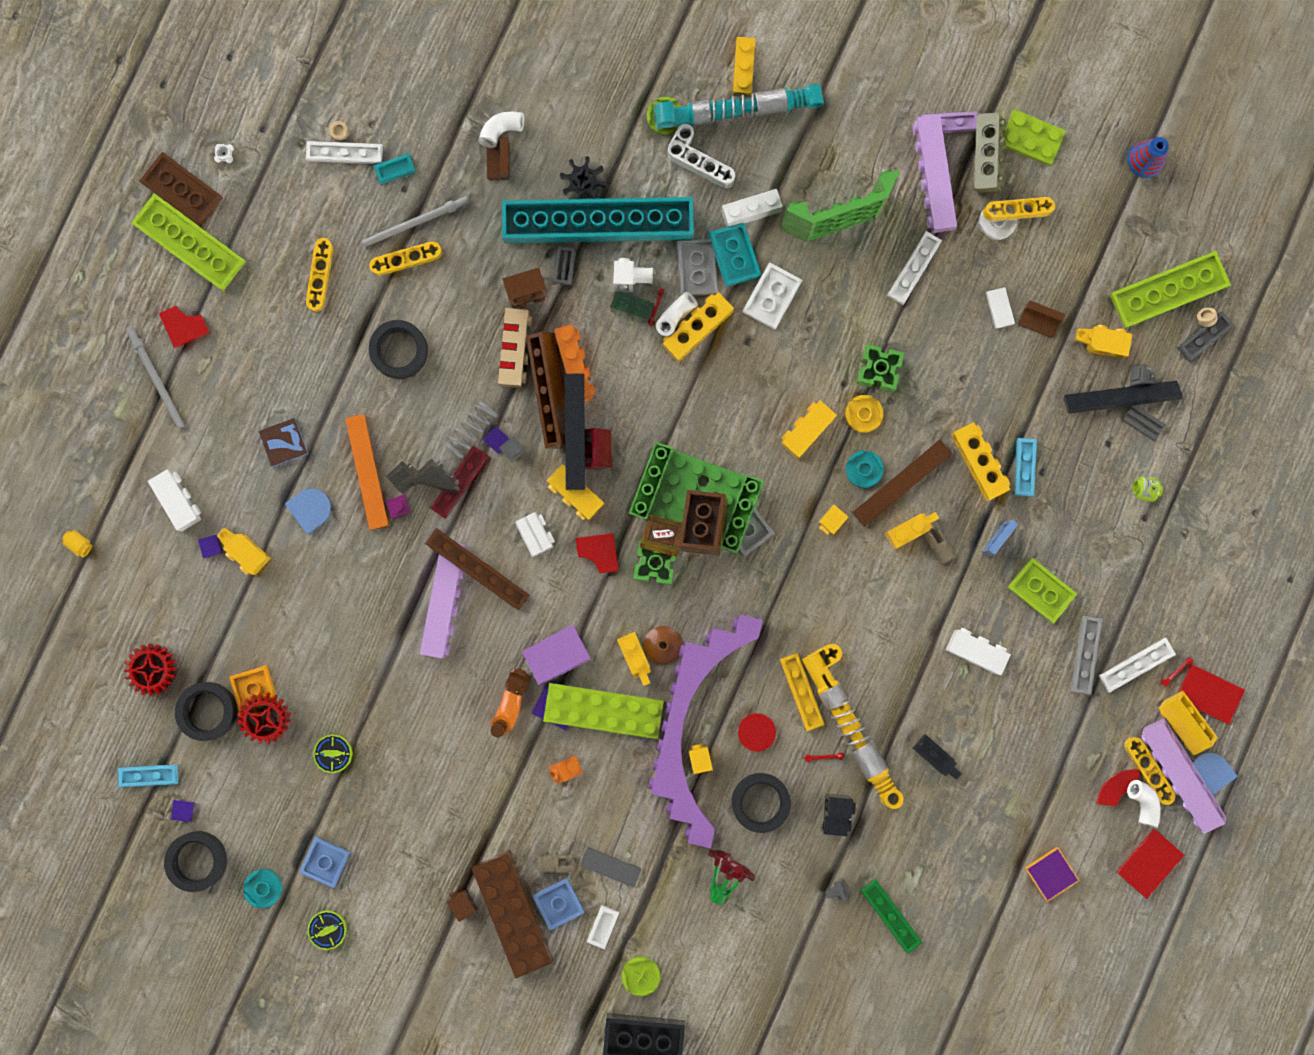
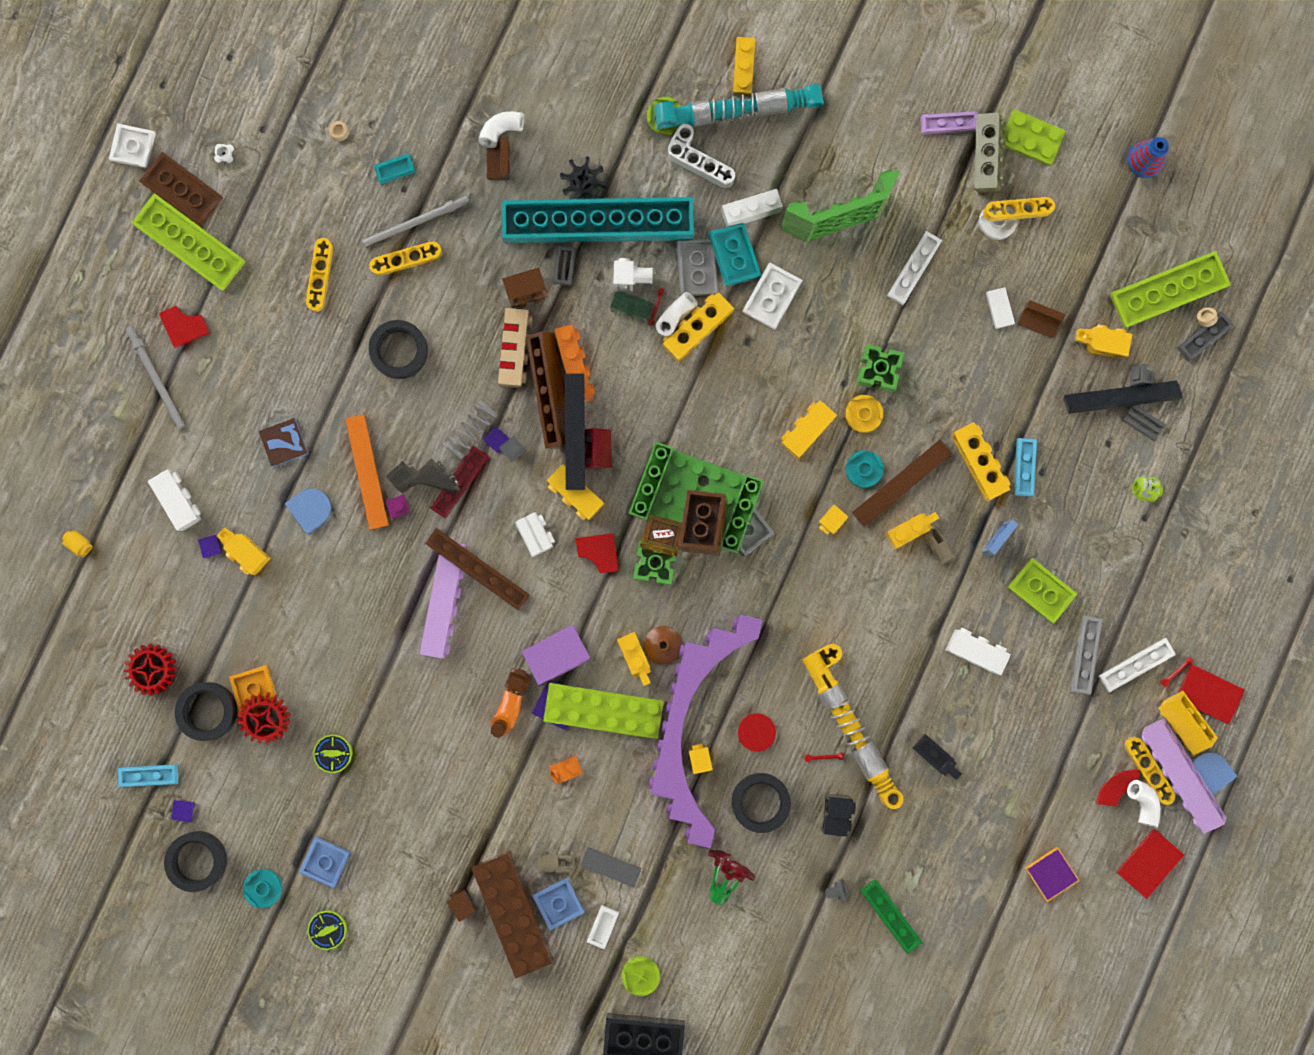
white tile [306,141,383,164] -> none
yellow tile [779,652,825,732] -> none
lavender brick [912,114,957,233] -> none
none -> white tile [109,123,156,169]

